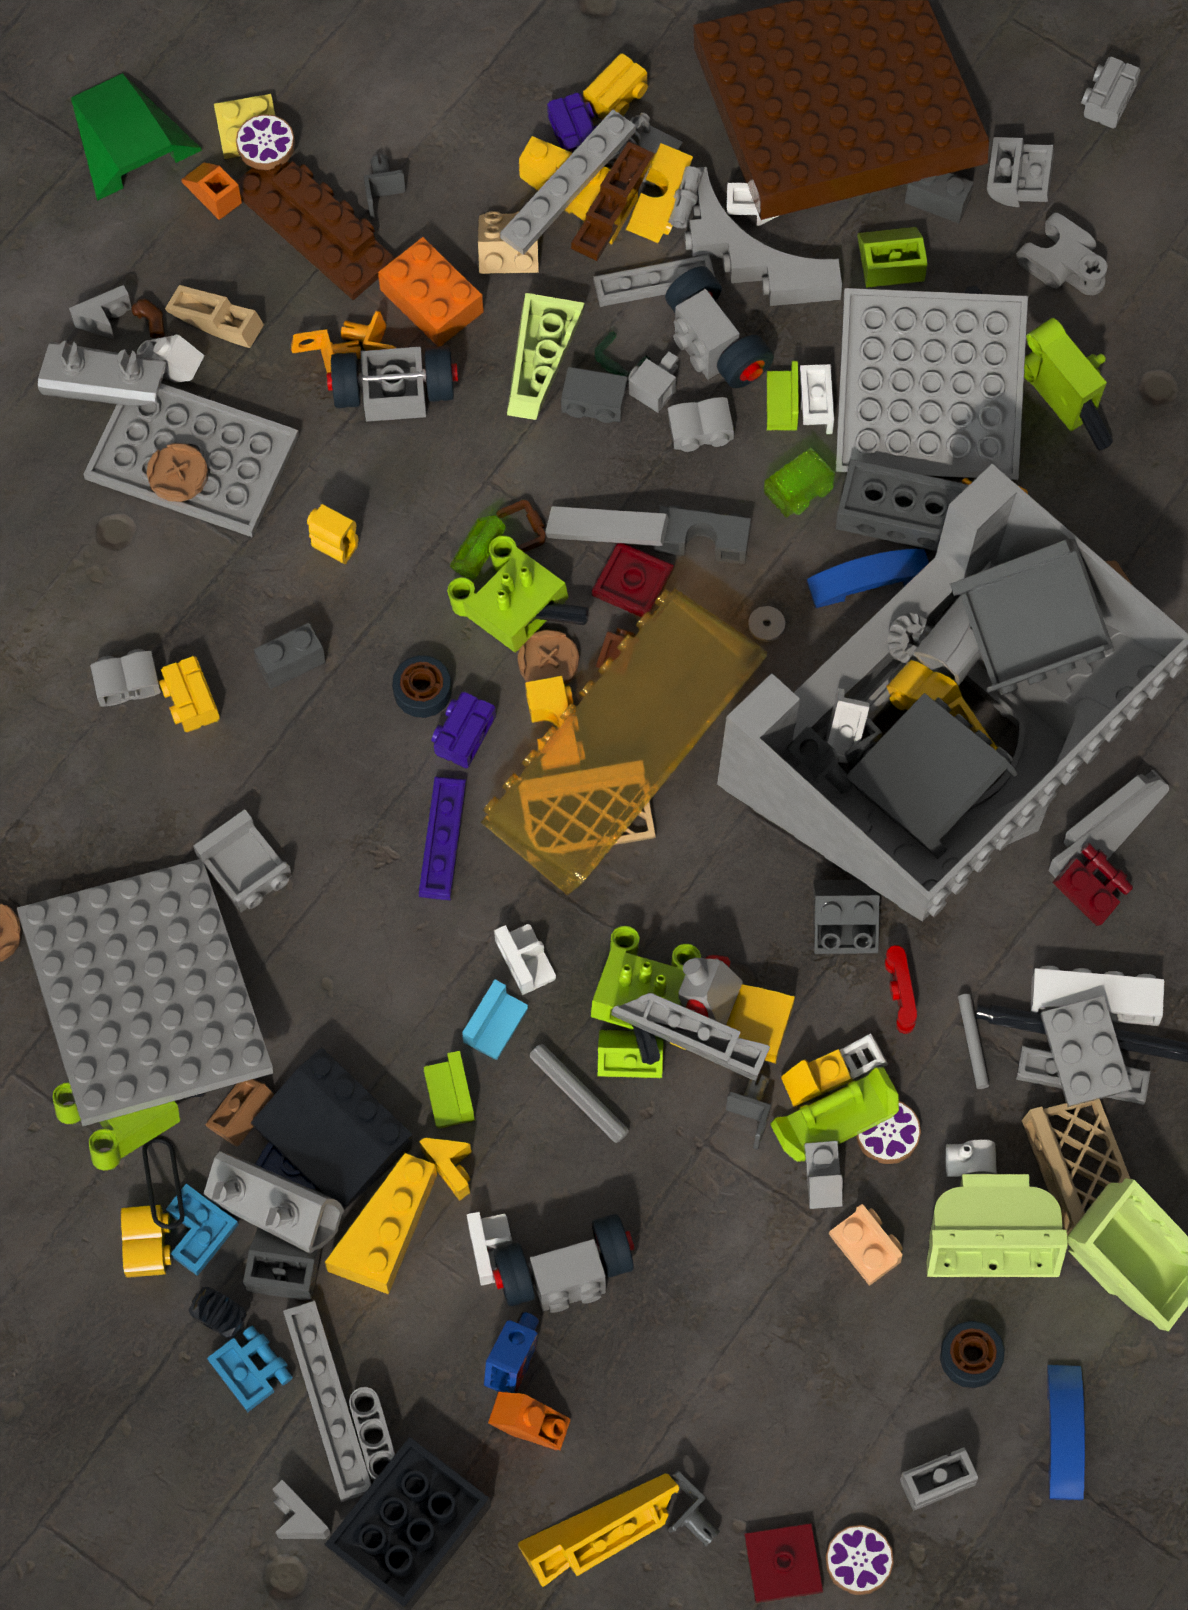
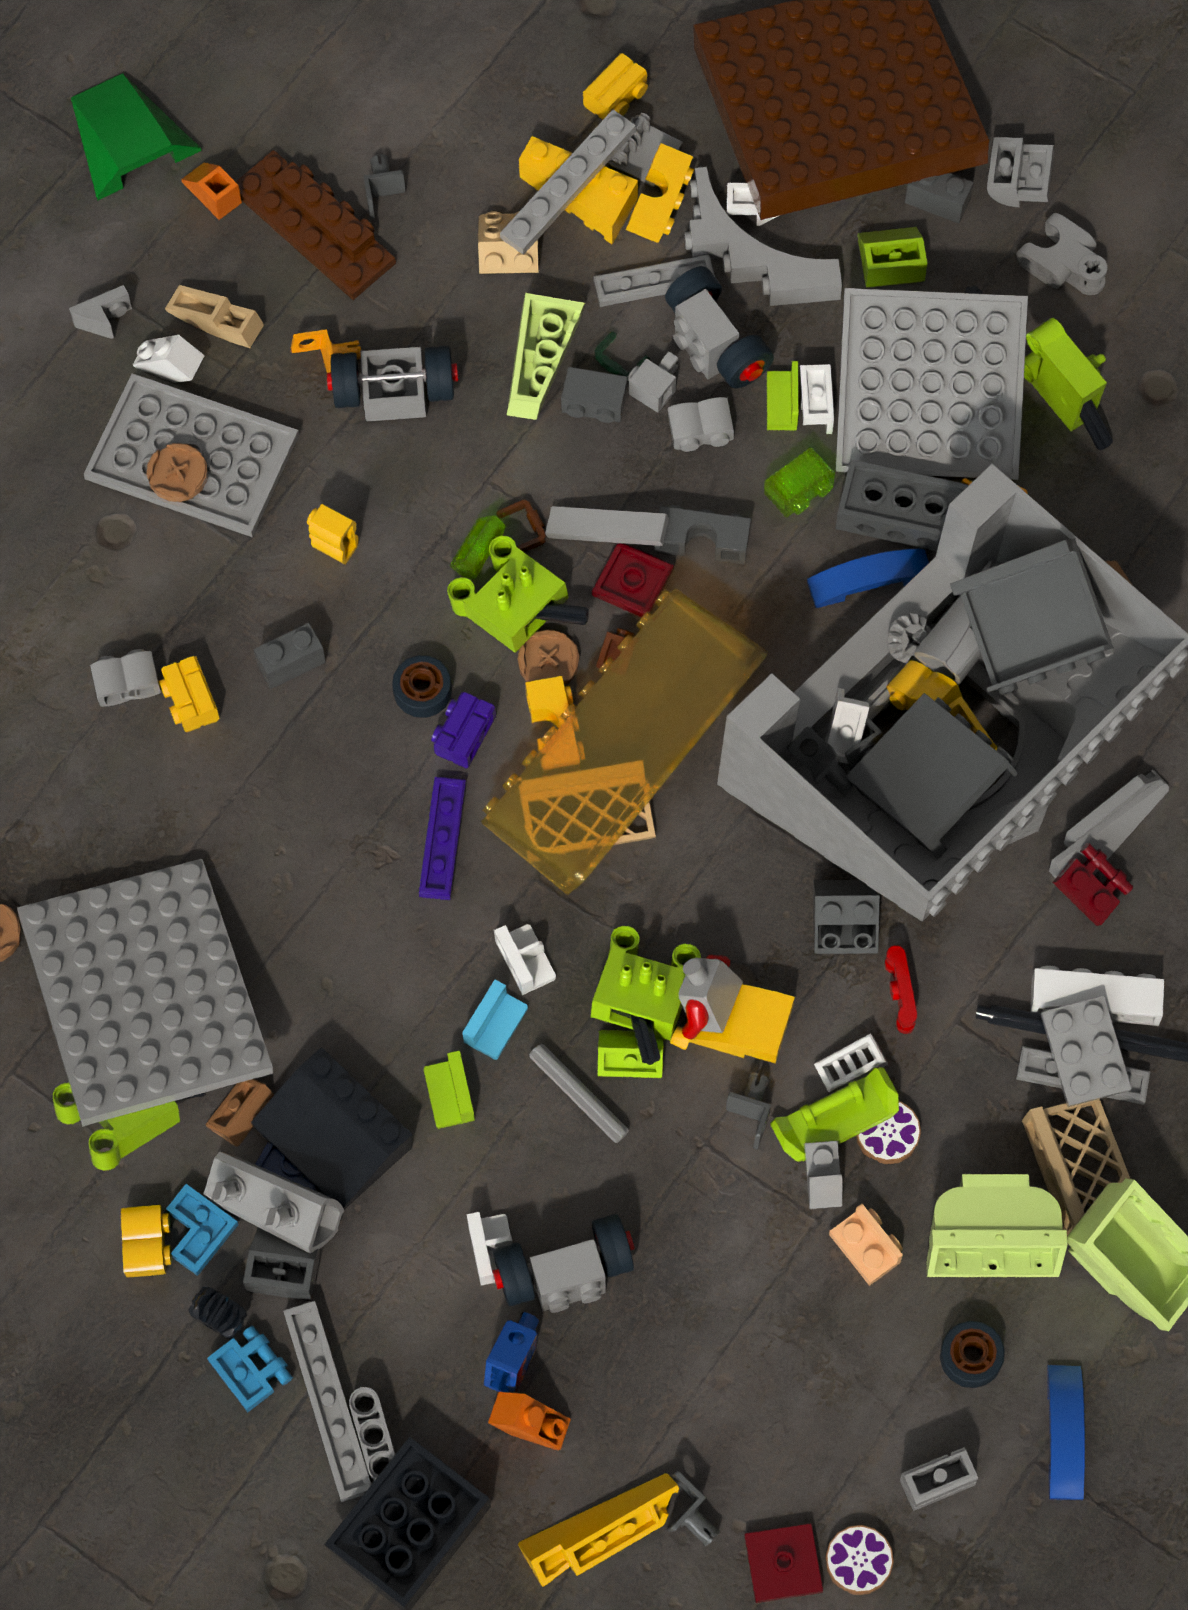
light grey piece [38,341,167,406] -> none
reddish brown arm [131,299,165,339] -> none
black piece [142,1138,185,1229] -> none
light grey panel [193,809,292,913] -> none
light yellow plate [214,94,275,159] -> none
tile [236,114,295,170] -> none
light grey slope [273,1480,331,1539] -> none
yellow wedge [325,1153,437,1294] -> none
light orange bracket [341,311,396,351] -> none
orange brick [378,237,483,347] -> none
yellow slope [419,1138,472,1201] -> none
dark purple brick [547,93,598,153] -> none
reddish brown slope [571,141,655,261] -> none
light grey wedge [611,993,770,1081] -> none
light grey pin [668,166,703,228] -> none
light grey wheel [748,606,785,642] -> none
yellow slope [781,1049,853,1107] -> none
white piece [946,1140,997,1177] -> none
light grey bar [958,994,989,1089] -> none
light grey brick [1081,57,1141,129] -> none

